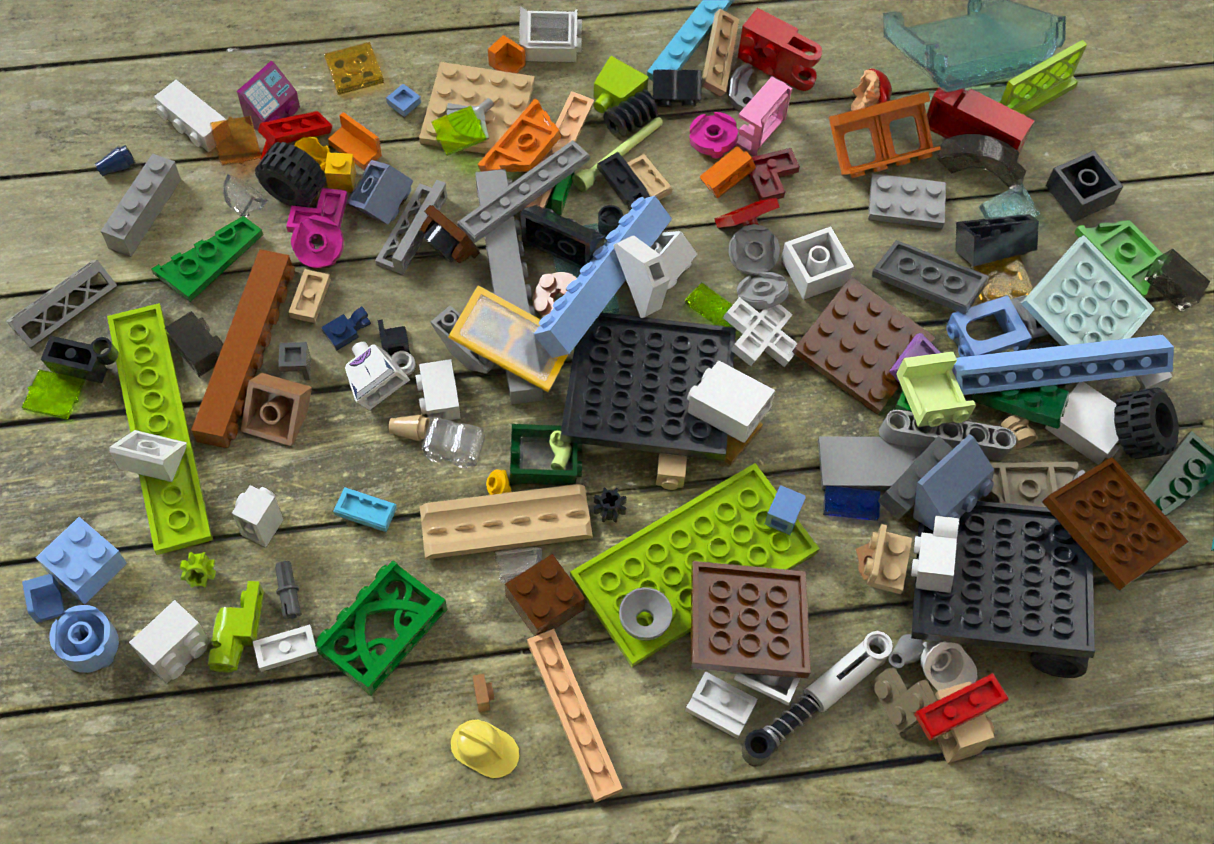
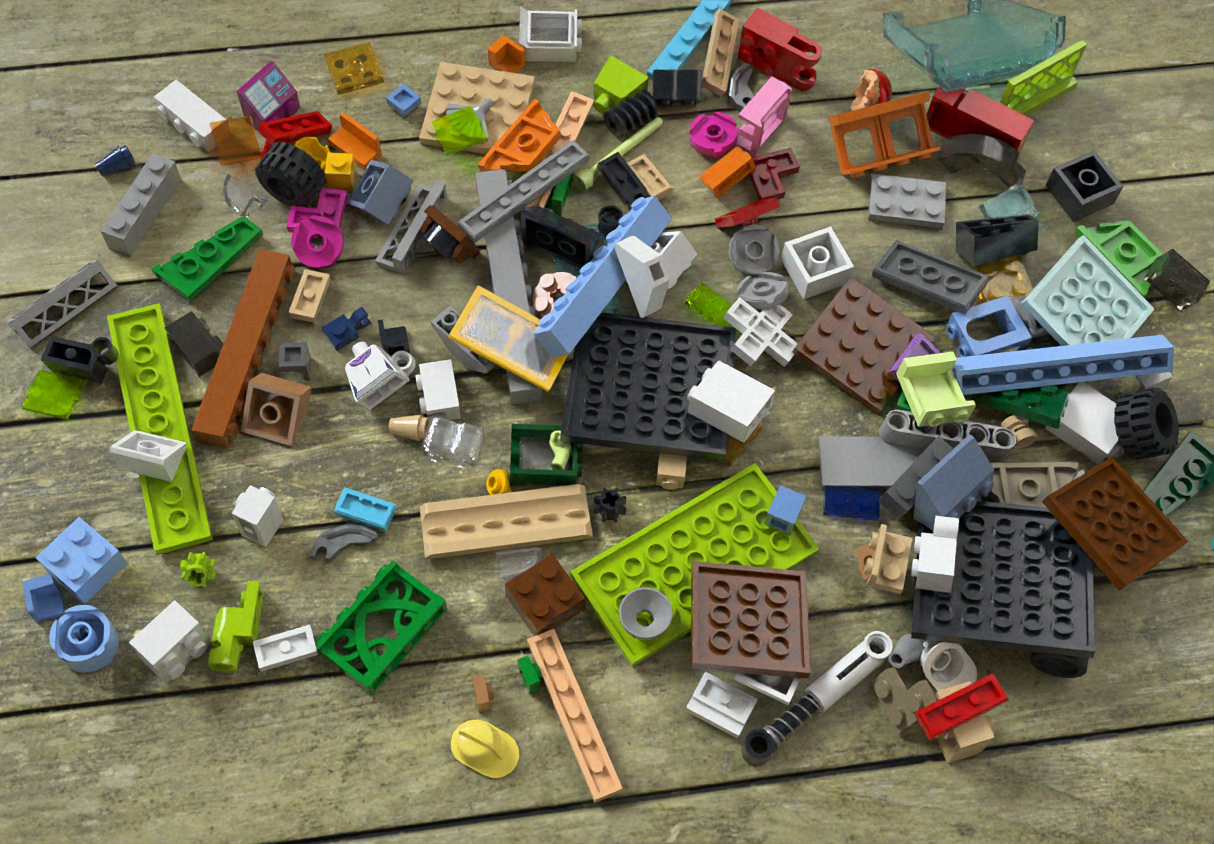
dark grey axle [275,561,302,619] -> none
none -> flat silver piece [310,524,378,563]
none -> green plate [517,655,543,694]

